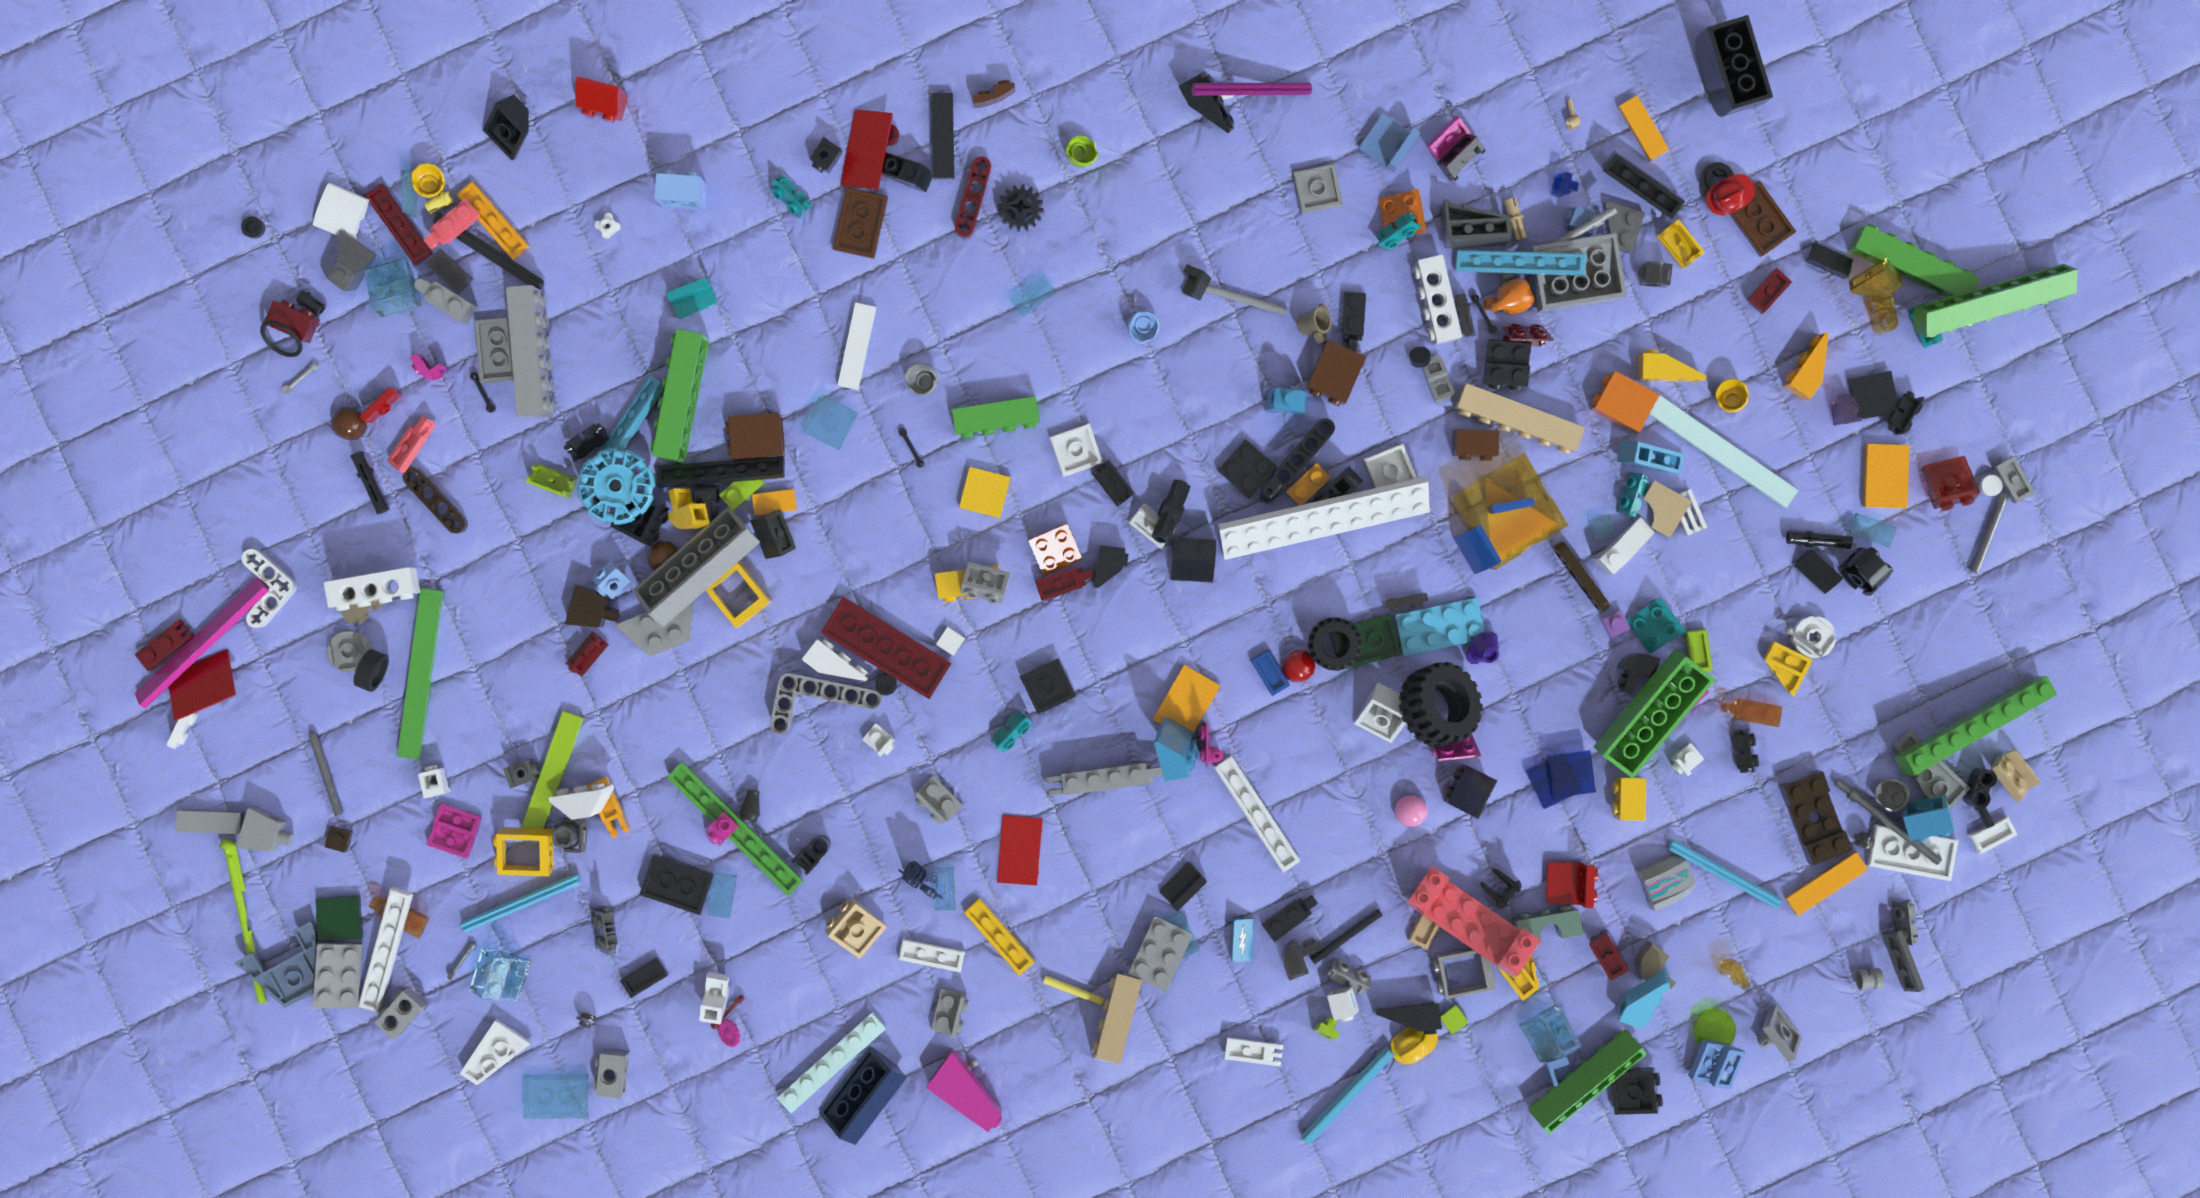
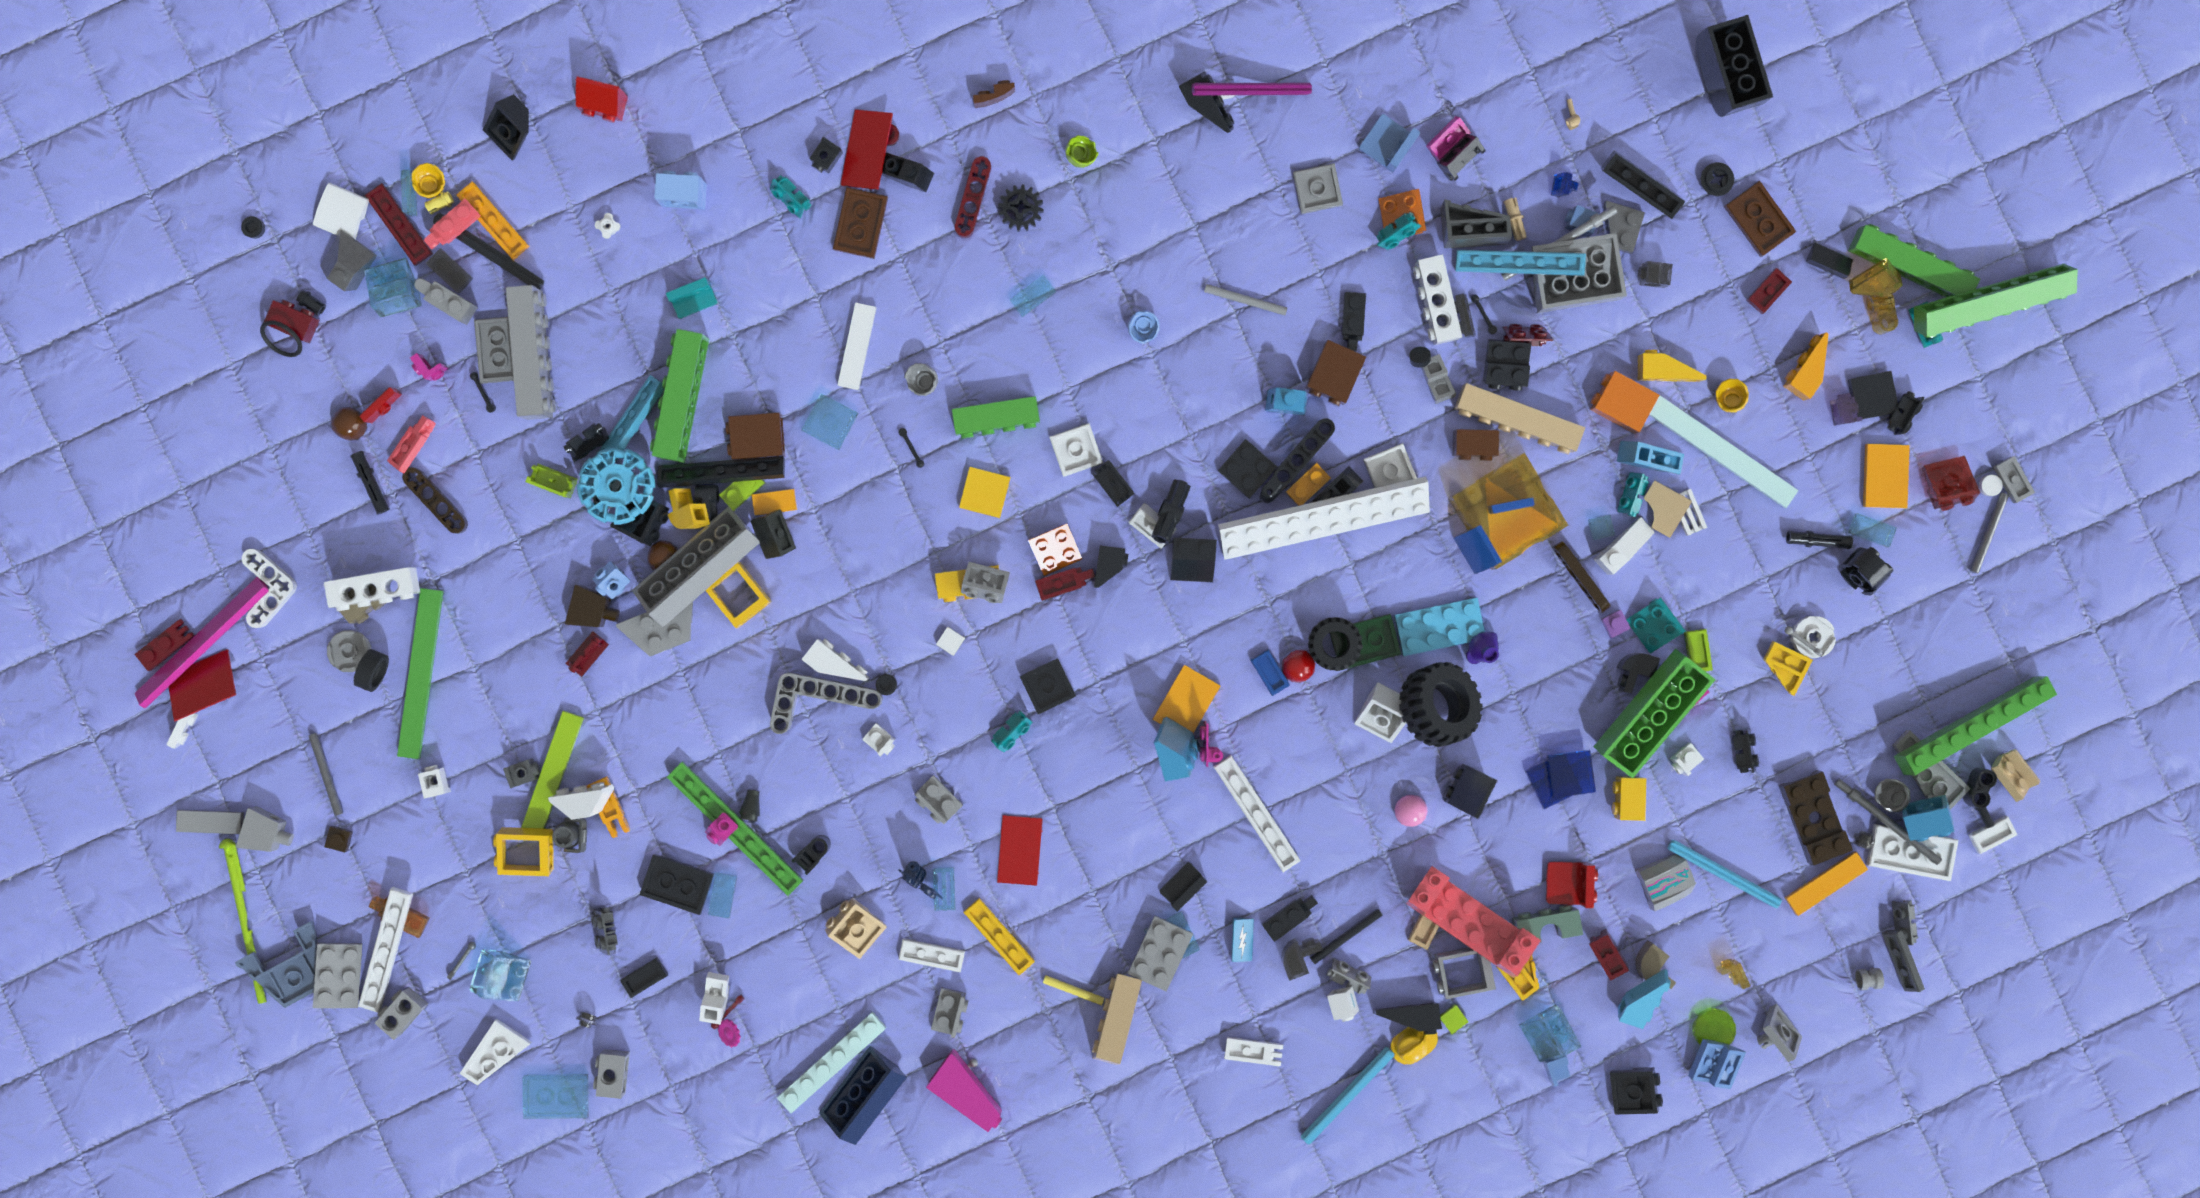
light grey hinge [282,362,319,394] -> none
dark green tile [315,895,363,942] -> none
dark pink slope [426,803,482,860] -> none
medium azure axle [460,873,581,932] -> none
dark red plate [821,596,952,699] -> none
black tile [932,93,955,179] -> none
light grey hinge [1044,761,1163,796] -> none
pearl dark grey panel [1182,264,1211,301] -> none
dark tan piece [1296,304,1332,344] -> none
lime tile [1313,1016,1340,1041] -> none
clear smoke plate [1382,593,1428,612] -> none
dark pink hinge [1432,734,1481,761] -> none
black piece [1480,868,1522,908] -> none
orange piece [1484,278,1534,315] -> none
bright green brick [1528,1029,1647,1135] -> none
light orange tile [1617,95,1669,162] -> none
yellow hinge [1656,219,1705,269] -> none
red piece [1706,174,1755,216] -> none
clear orange hinge [1721,699,1783,727] -> none
black slope [1794,550,1843,594] -> none

